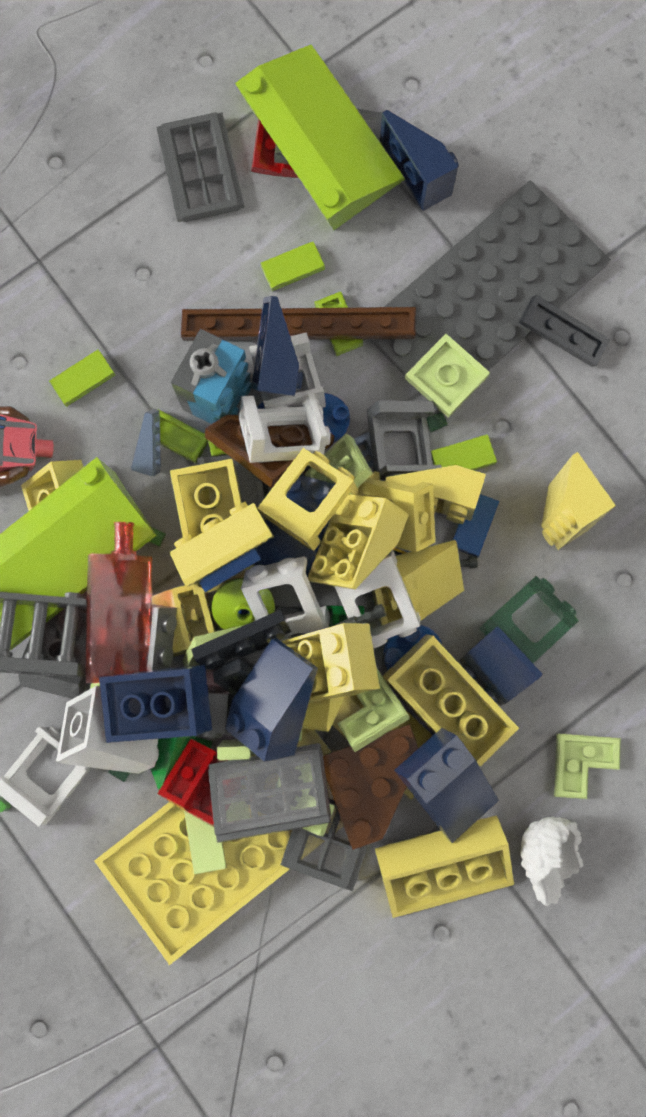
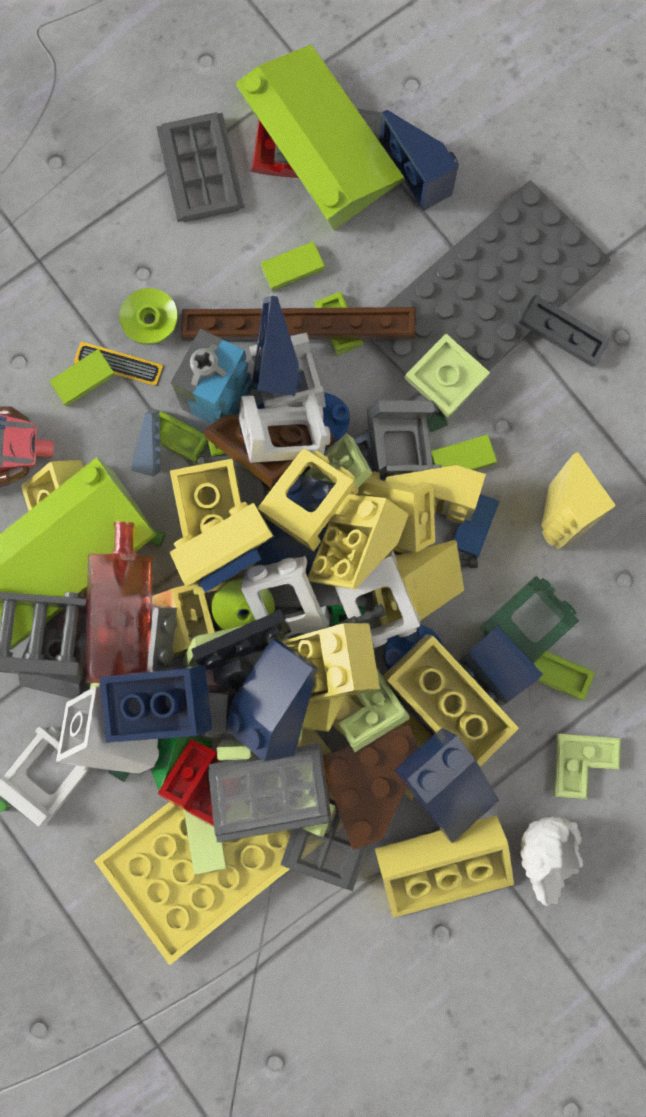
none -> sticker [74,342,163,386]
none -> lime dish [119,288,178,345]
none -> lime tile [531,648,595,701]

